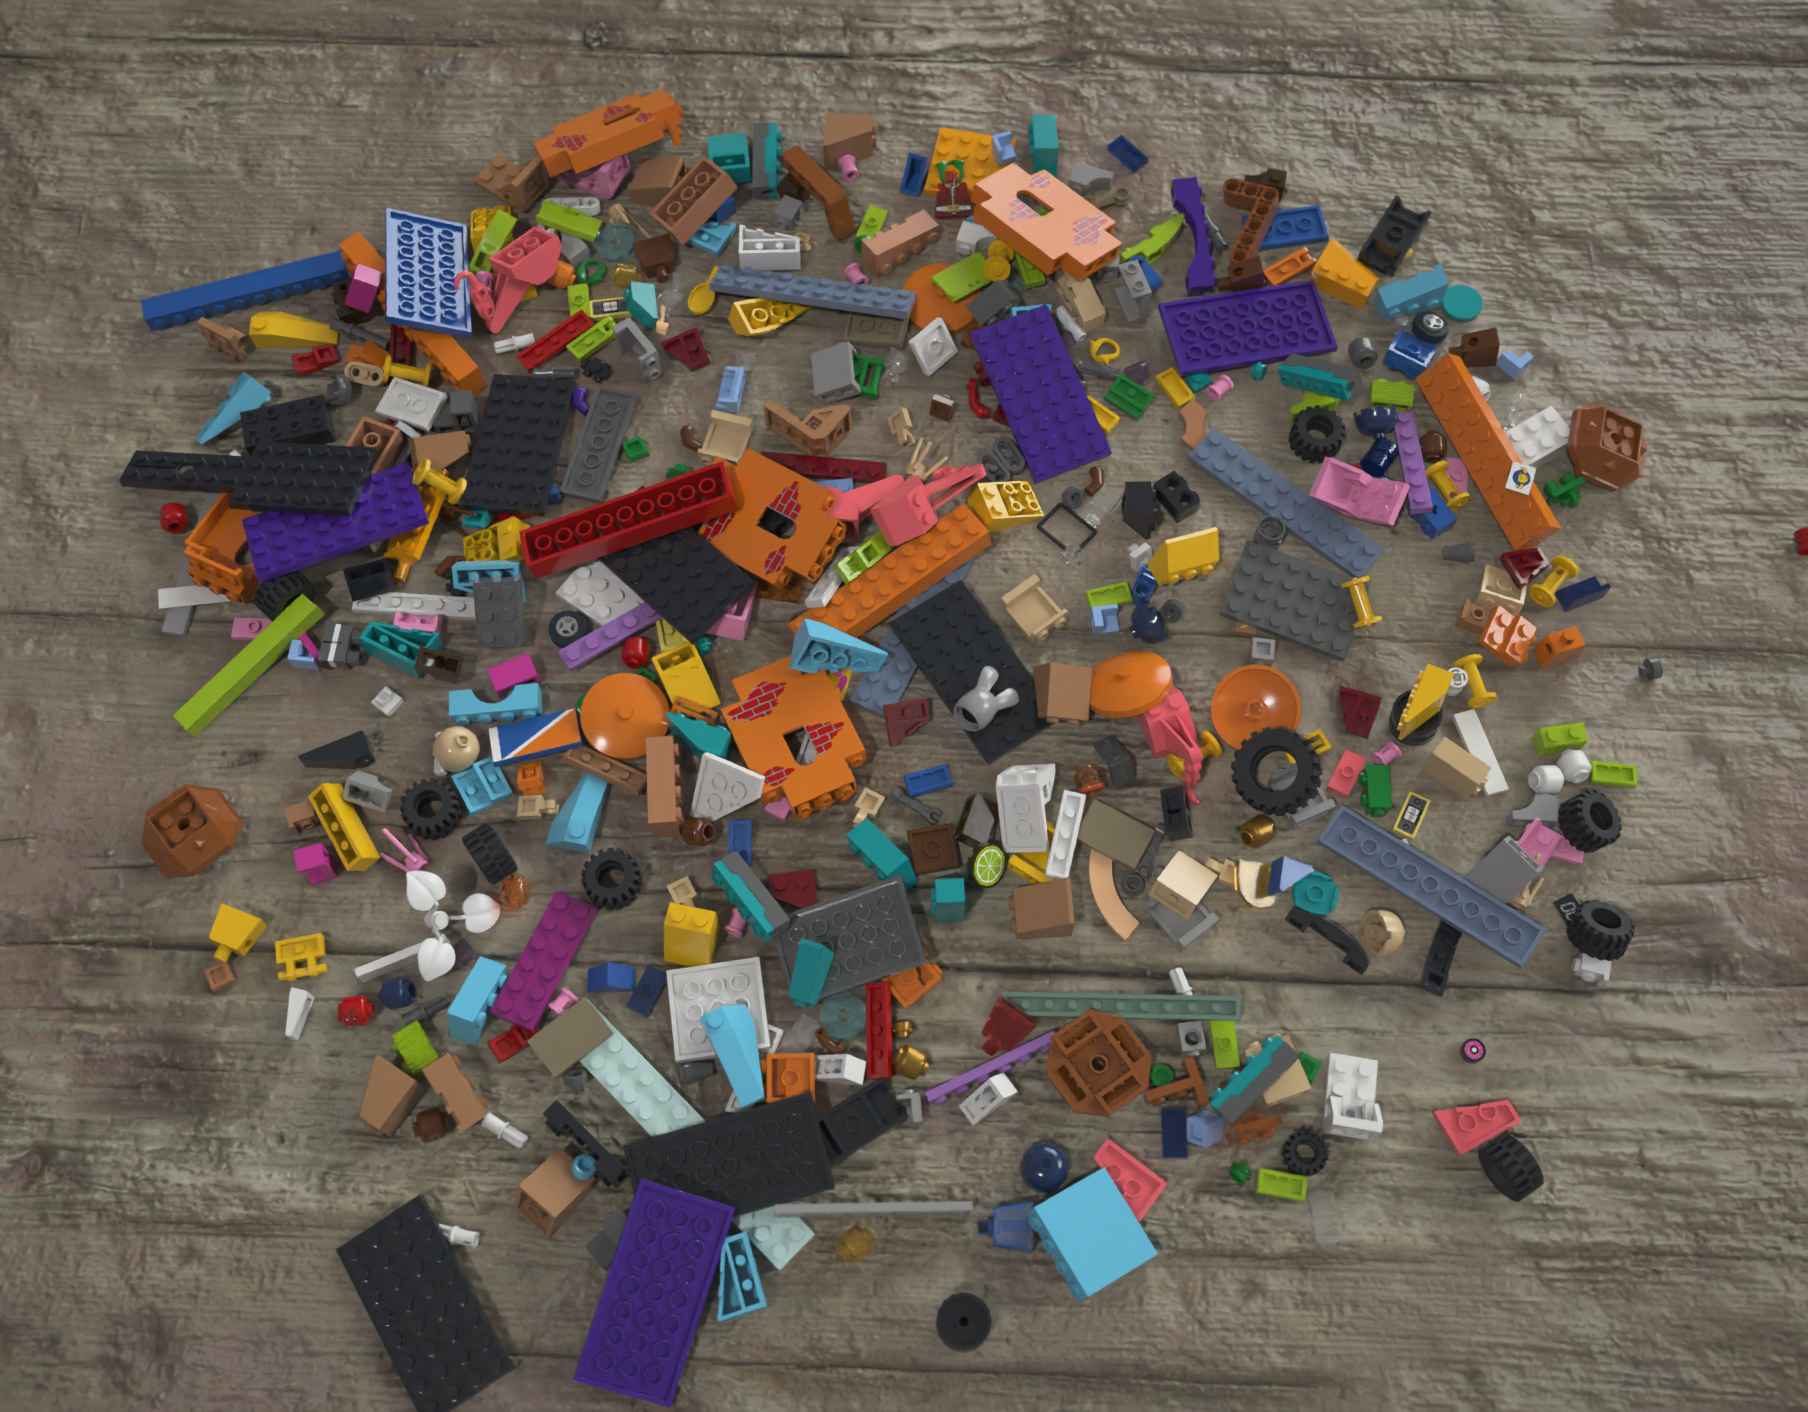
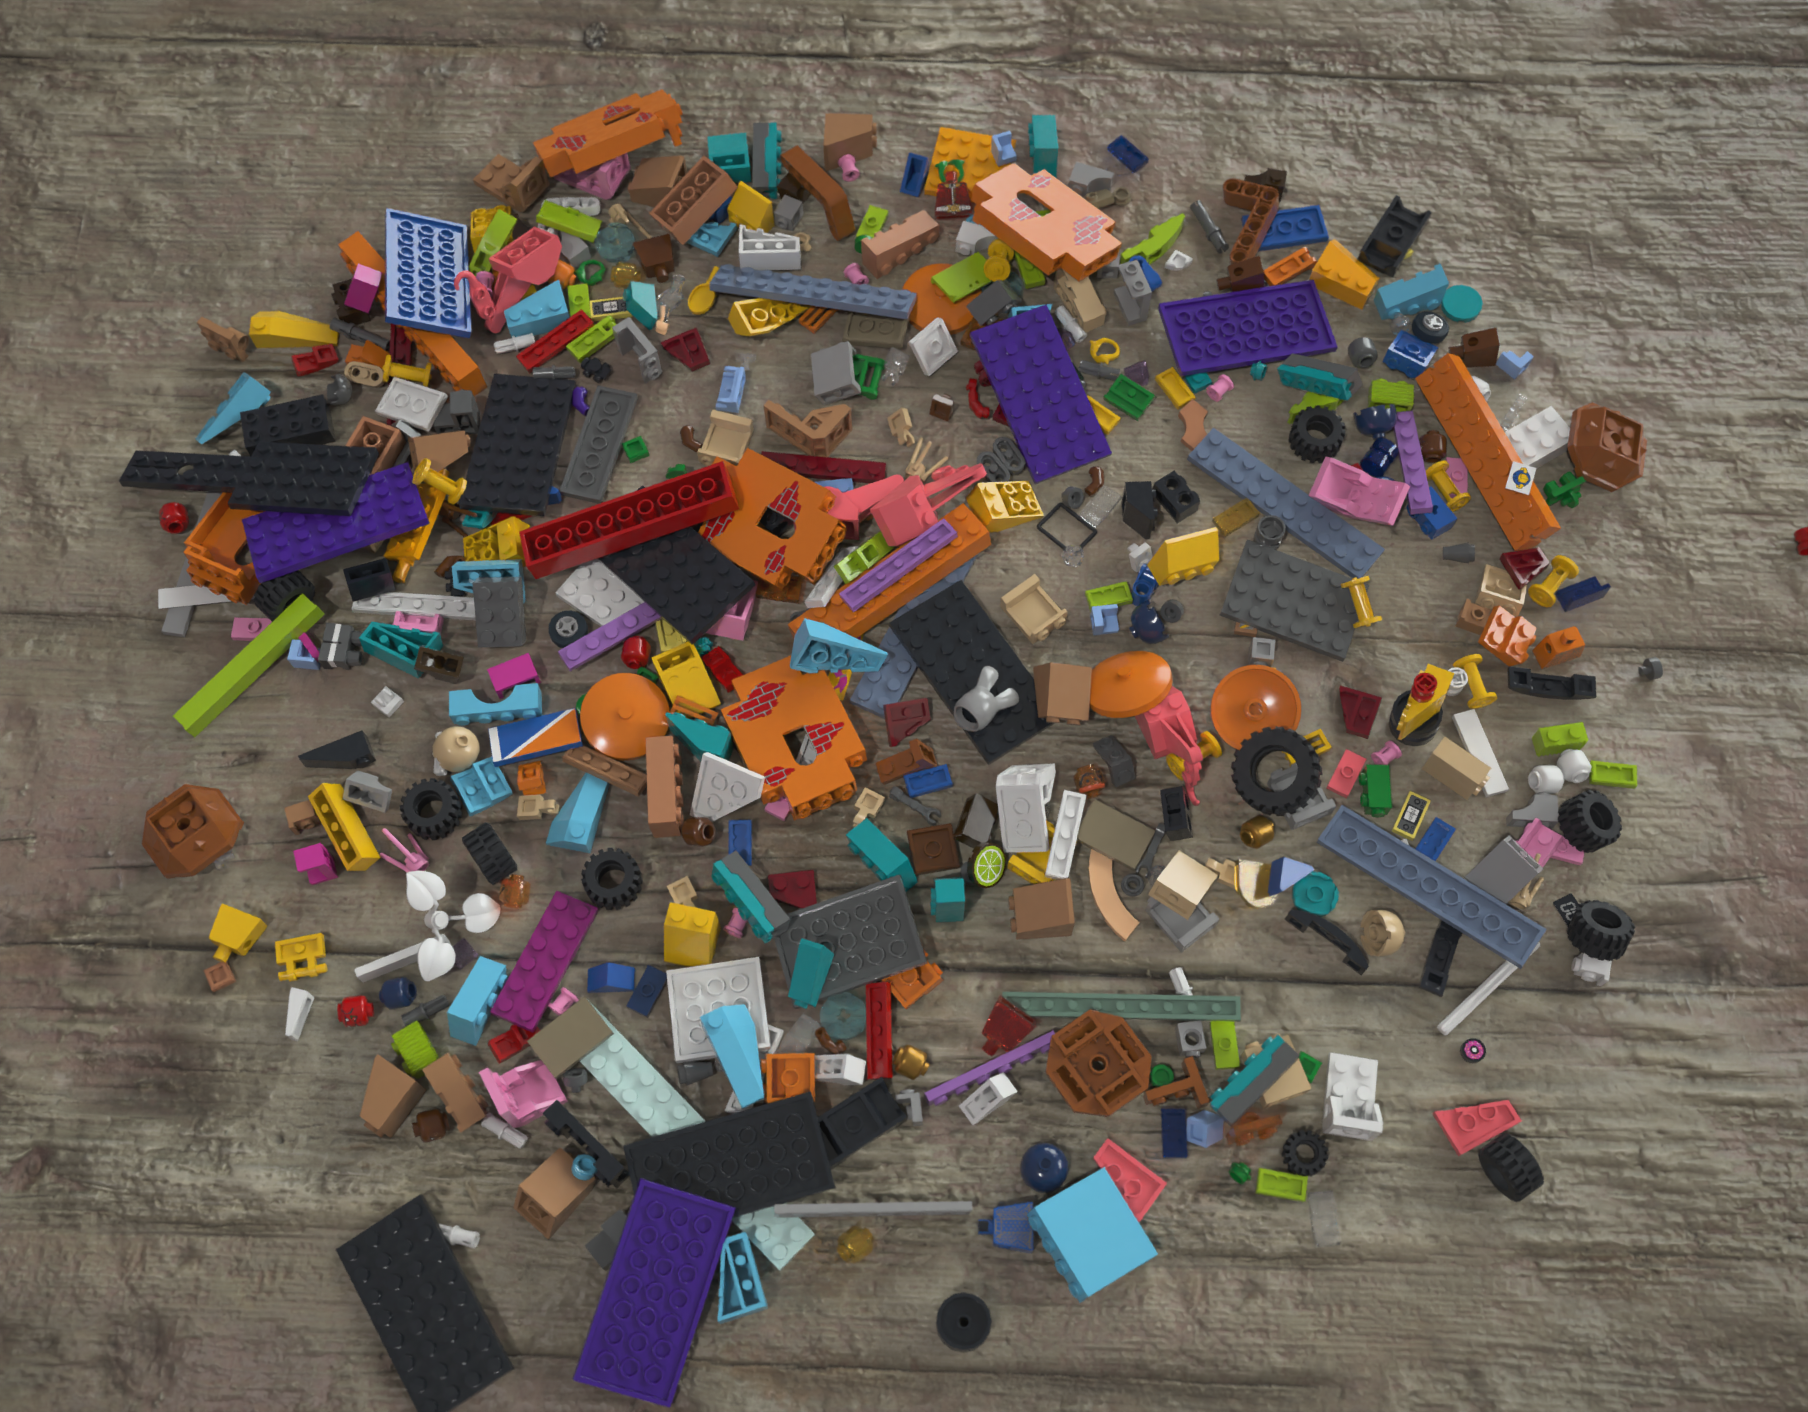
blue brick [141,250,351,331] -> none
pearl gold plate [892,1022,914,1038] -> none
dark purple arch [1170,177,1217,297] -> none
none -> bright pink bracket [479,1060,568,1129]
none -> medium azure wedge [504,279,570,337]
none -> red slope [701,646,743,693]
none -> yellow slope [728,181,774,233]
none -> orange tile [799,305,839,334]
none -> medium lavender plate [839,518,958,612]
none -> dark orange bracket [875,738,938,785]
none -> white tile [1165,250,1193,270]
none -> clear yellow plate [1212,498,1260,537]
none -> red wheel [1411,673,1437,703]
none -> blue plate [1415,817,1456,861]
none -> white axle [1437,942,1540,1035]
none -> black slope [1508,666,1597,700]

